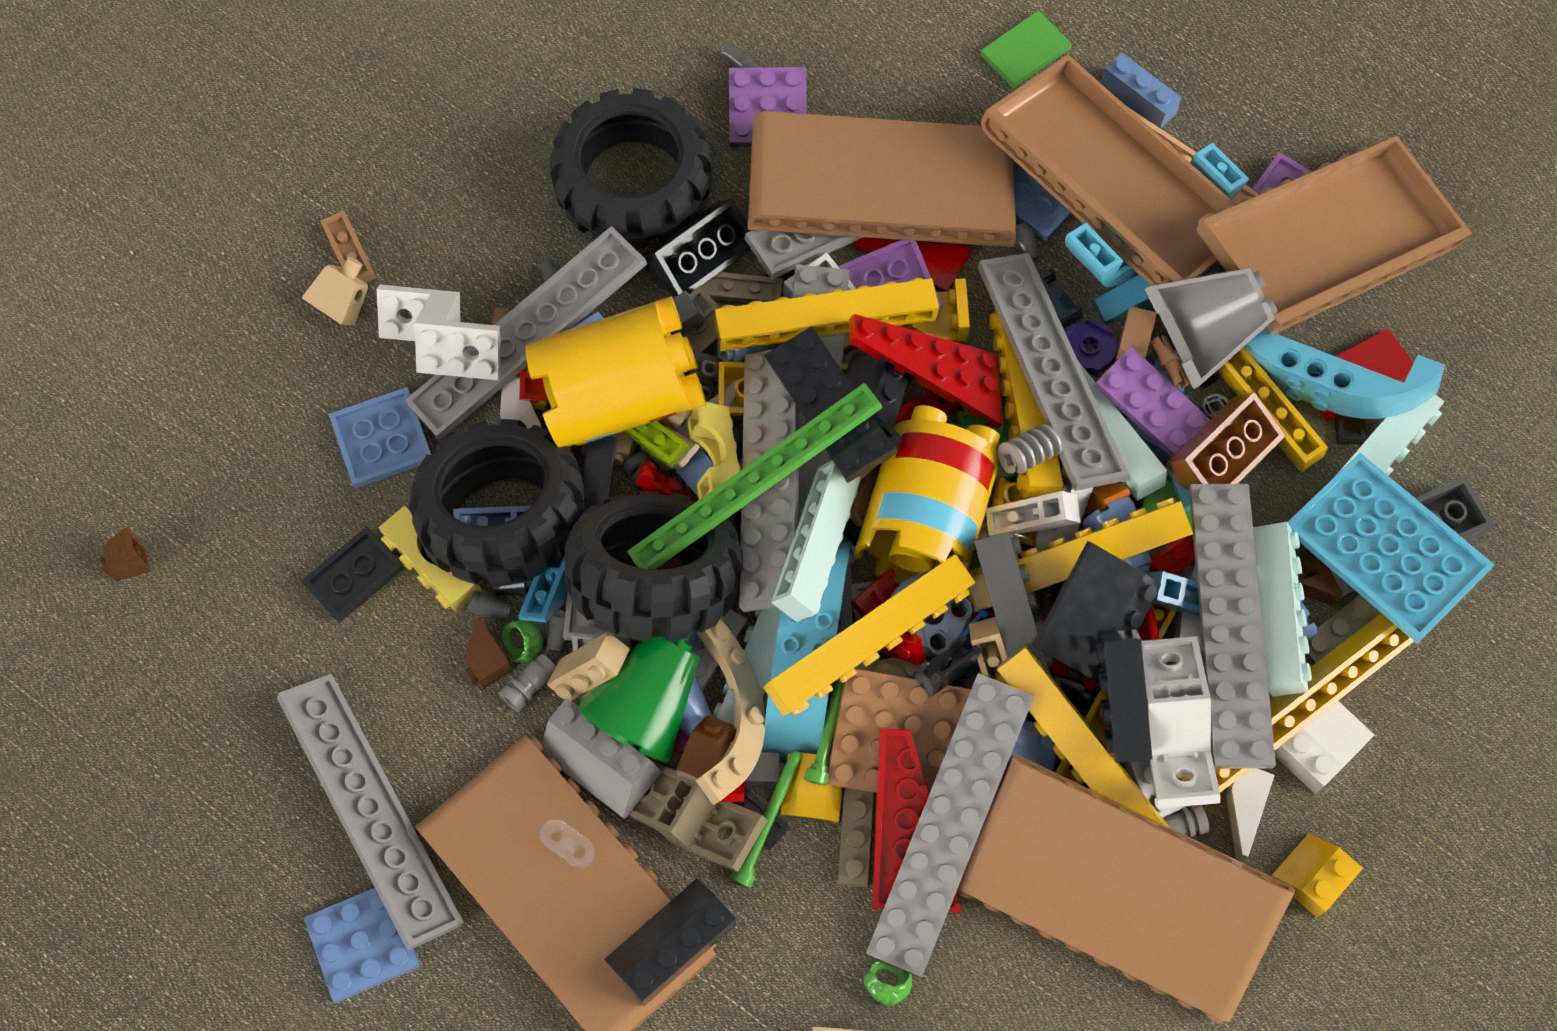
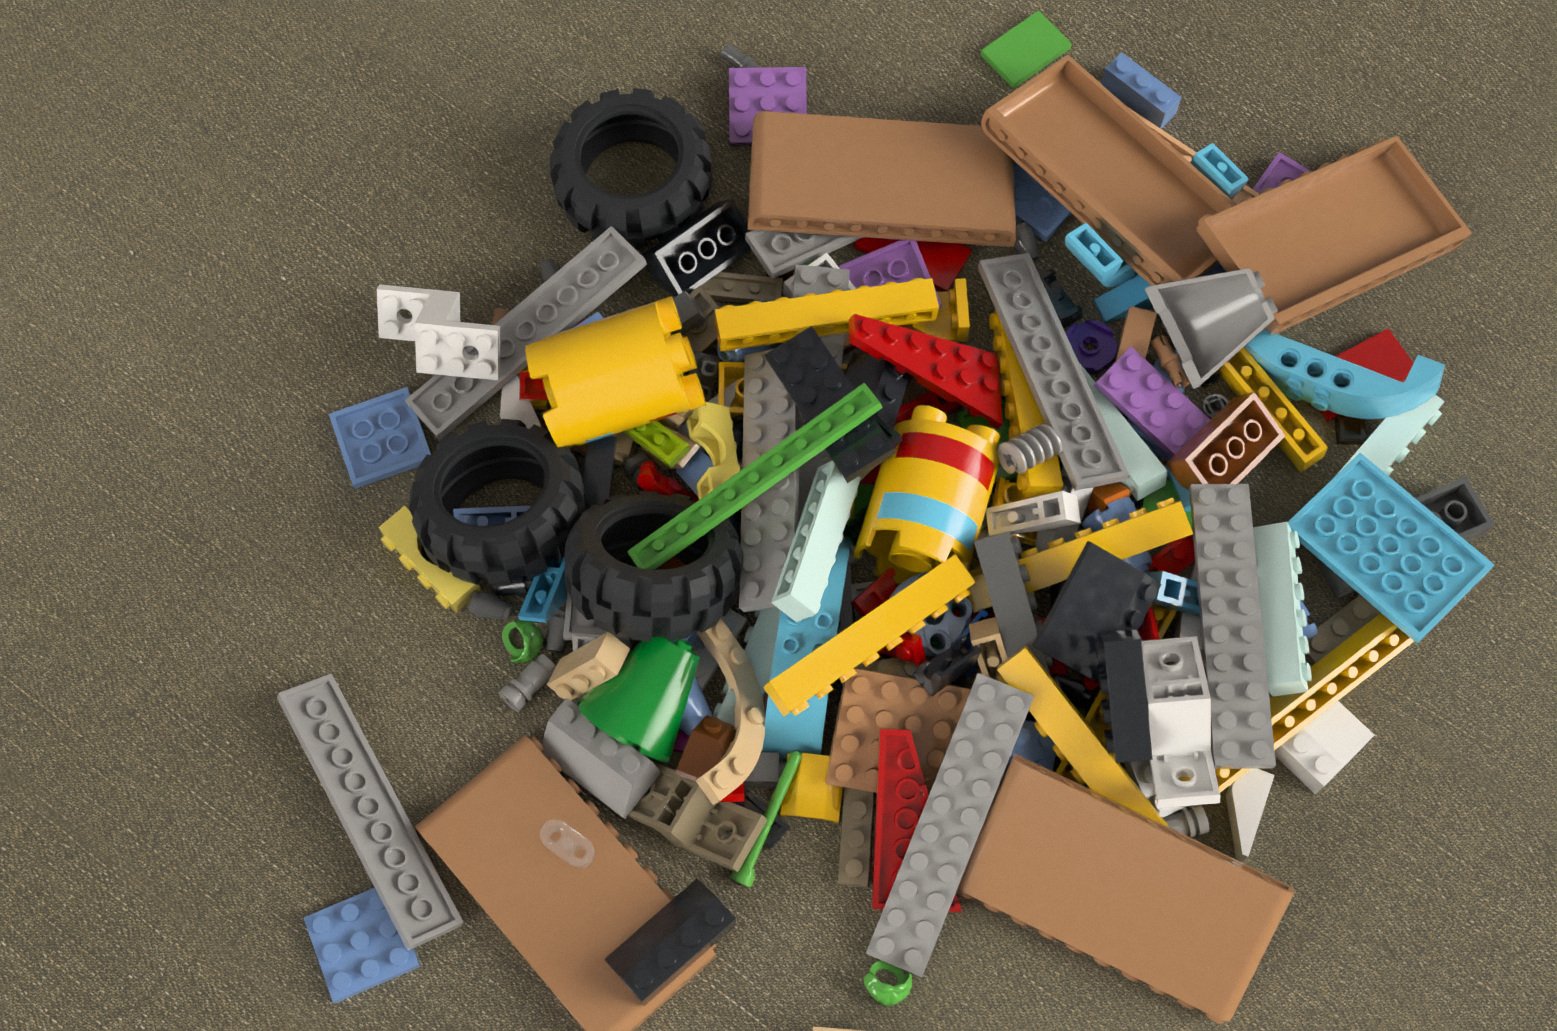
reddish brown slope [101,527,150,581] -> none
black plate [301,527,404,623] -> none
tan torso [302,257,368,326] -> none
medium nougat plate [320,211,376,283] -> none
reddish brown slope [465,617,513,689] -> none
bright green piece [804,679,844,786] -> none
medium nougat tile [850,469,877,527] -> none
yellow slope [1271,833,1363,918] -> none
reddish brown slope [1299,549,1343,605] -> none

